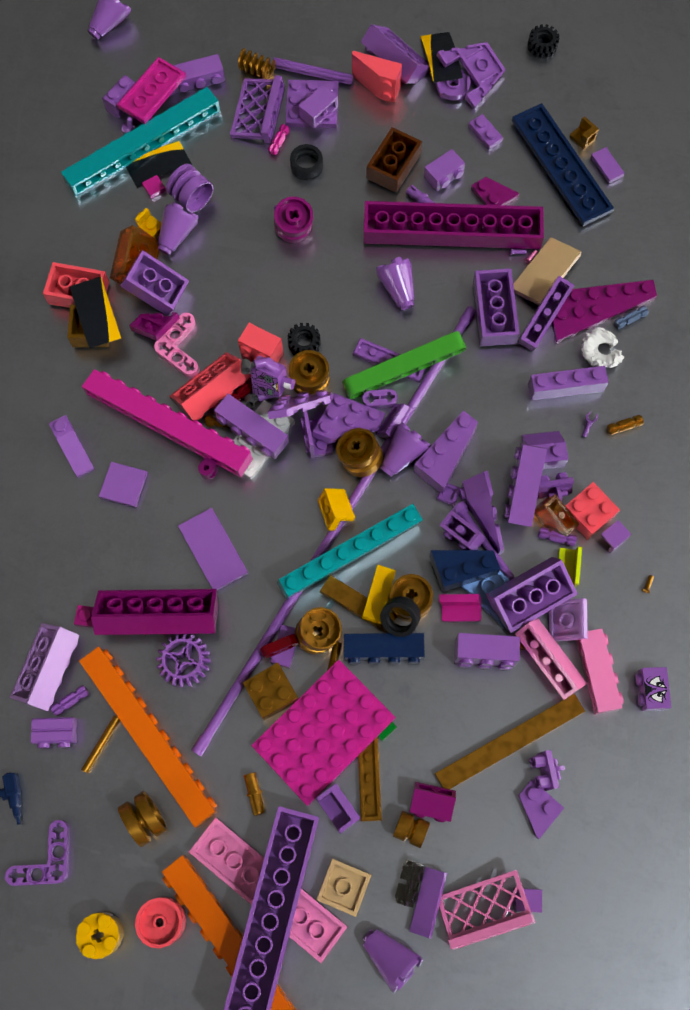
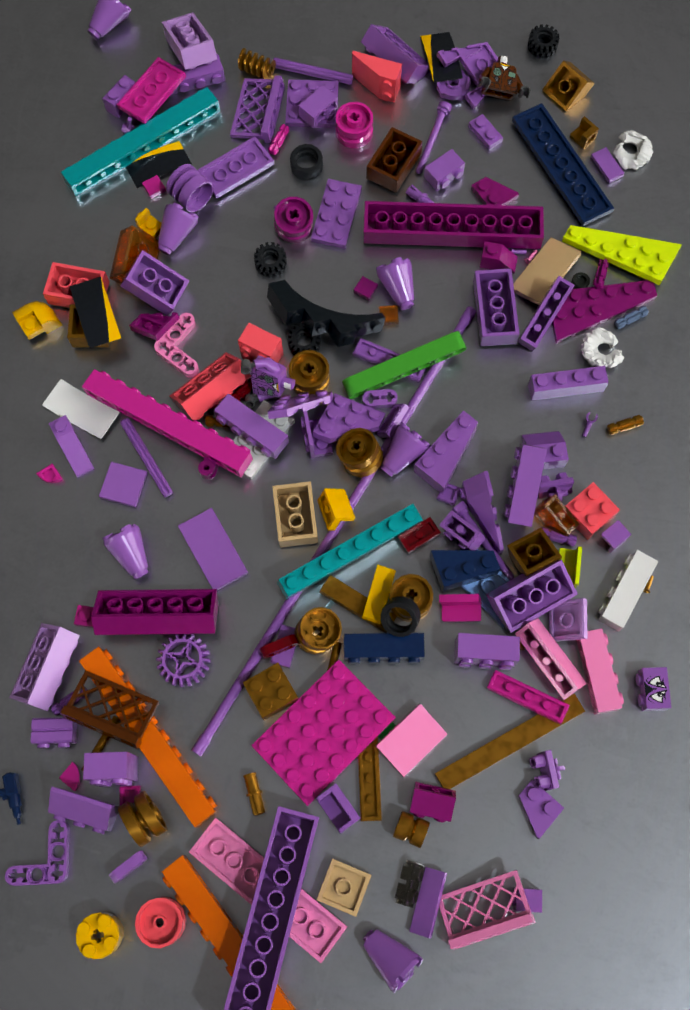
none -> yellow brick [12,301,63,340]
none -> dark pink tile [36,463,63,483]
none -> white sticker [42,379,120,439]
none -> medium lavender slope [48,787,119,834]
none -> dark pink tile [59,761,80,791]
none -> reddish brown fence [60,671,159,749]
none -> medium lavender brick [83,752,139,787]
none -> medium lavender cone [102,524,149,579]
none -> medium lavender beam [109,850,148,884]
none -> dark pink tile [119,786,141,806]
none -> medium lavender axle [120,418,173,497]
none -> lavender brick [162,12,217,70]
none -> medium lavender plate [197,137,275,199]
none -> black tyre [254,242,287,278]
none -> black arch [267,280,385,347]
none -> tan brick [272,481,318,548]
none -> medium lavender plate [311,179,362,249]
none -> dark pink wheel [336,102,373,149]
none -> magenta tile [353,276,378,301]
none -> bright pink tile [375,704,447,777]
none -> clear orange tile [379,305,399,325]
none -> dark red plate [398,517,441,554]
none -> medium lavender piece [416,101,452,174]
none -> reddish brown torso [478,56,531,101]
none -> magenta slope [479,241,518,274]
none -> dark pink tile [487,670,570,725]
none -> pearl gold slope [507,527,562,576]
none -> pearl gold slope [542,60,595,111]
none -> neon yellow wing [562,225,682,286]
none -> pearl dark grey tile [571,272,590,289]
none -> magenta axle [593,259,609,289]
none -> white brick [598,550,658,632]
none -> white piece [613,130,653,170]

